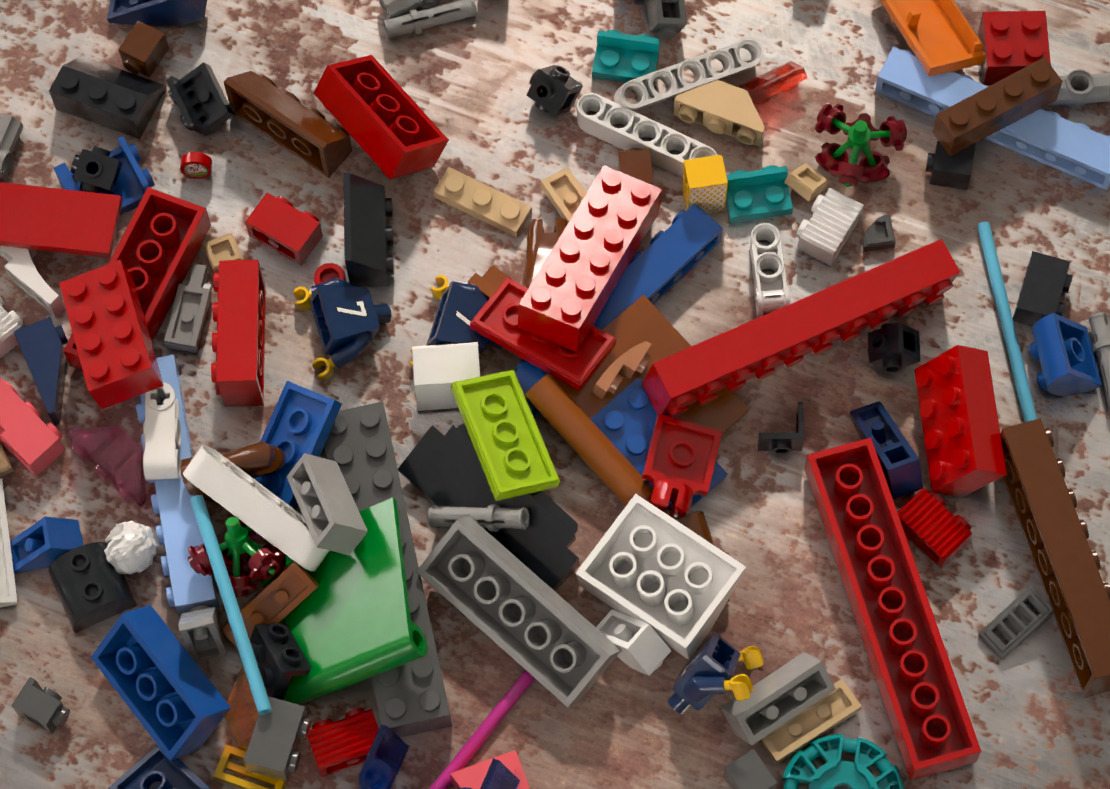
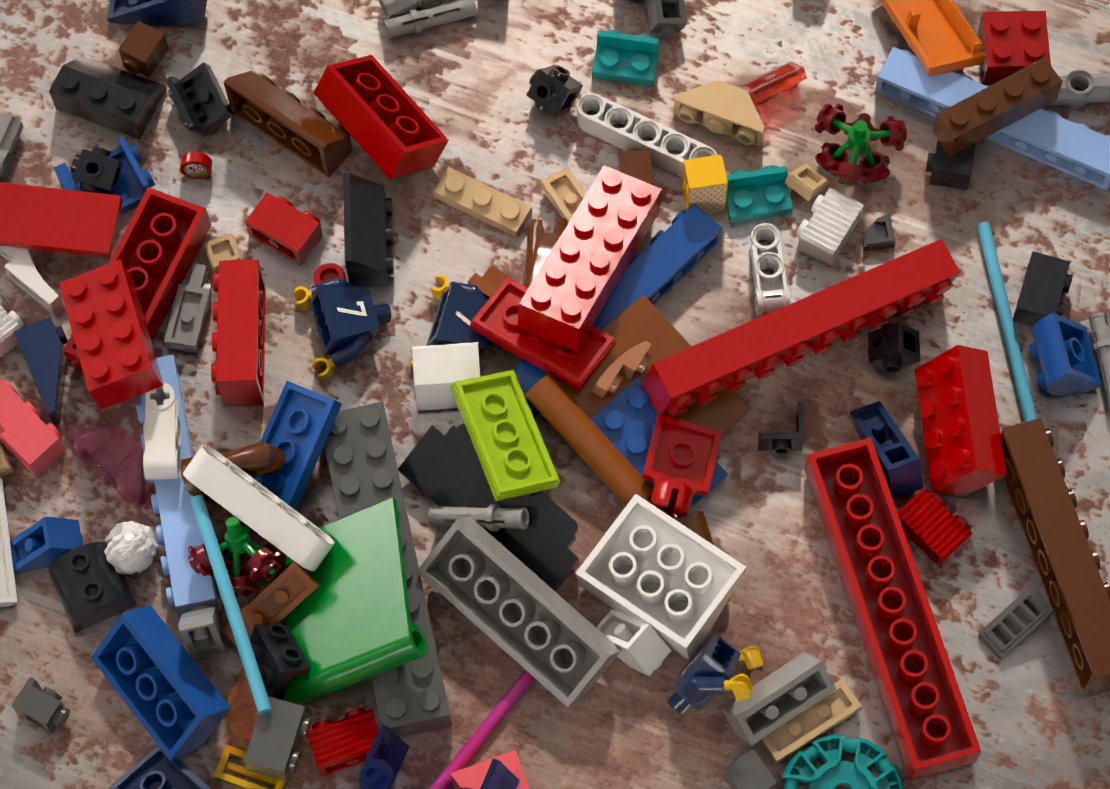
light grey brick [287,453,368,555] -> none
white beam [614,39,763,112] -> none

